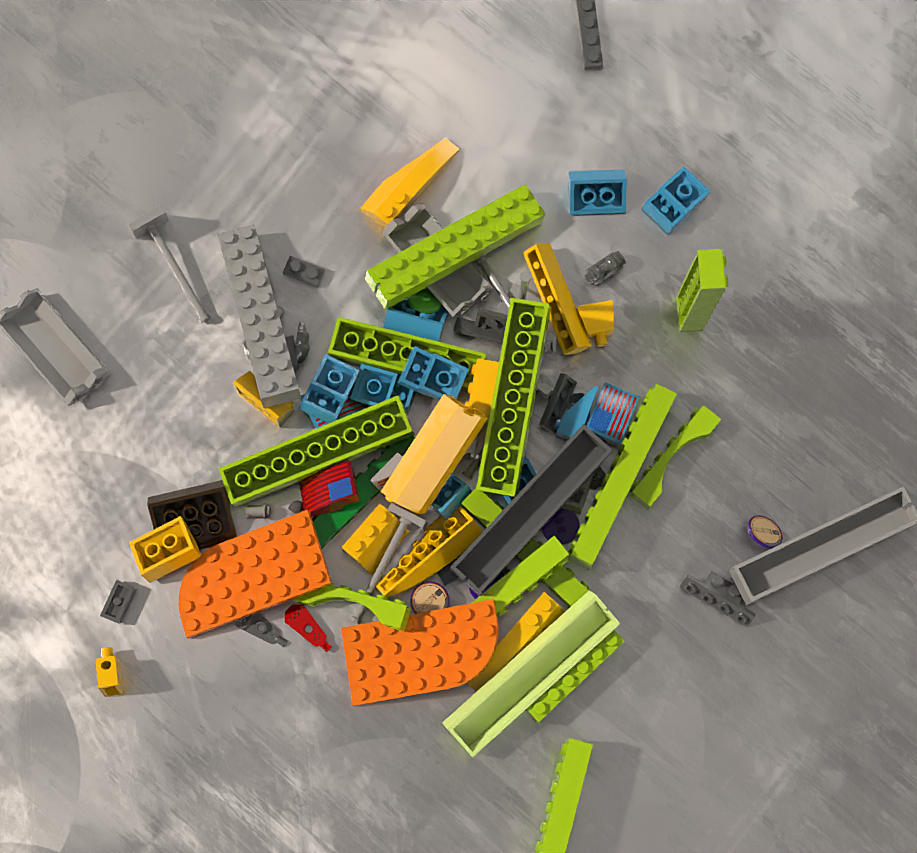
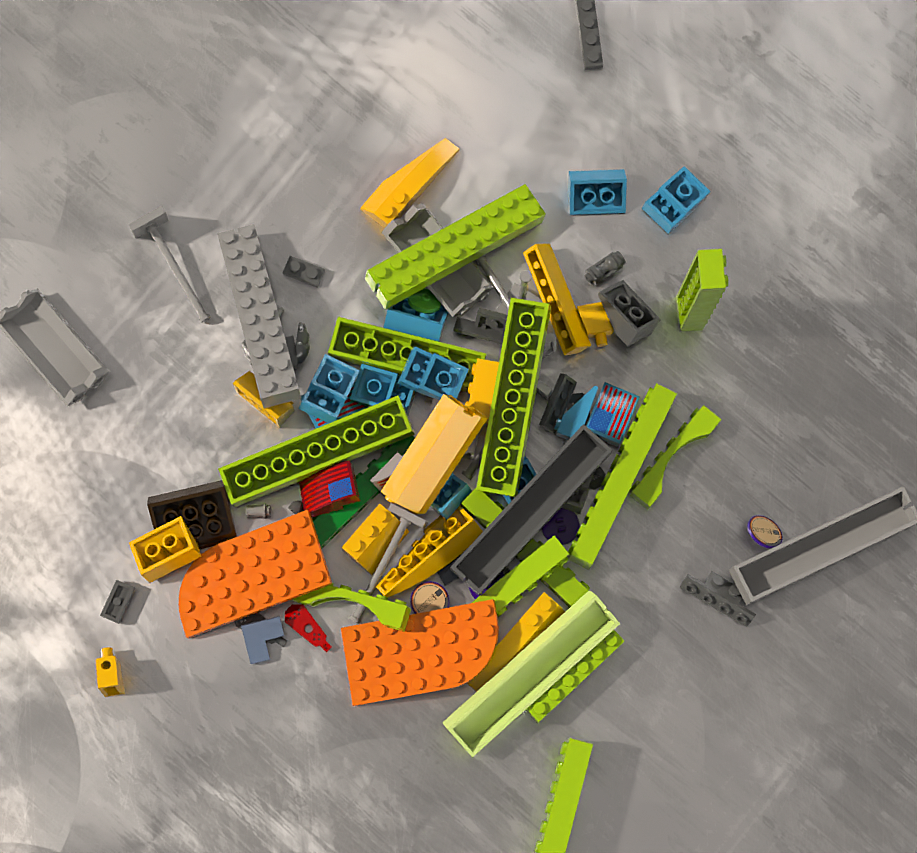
none -> sand blue tile [241,616,284,664]
none -> dark grey slope [598,280,661,346]

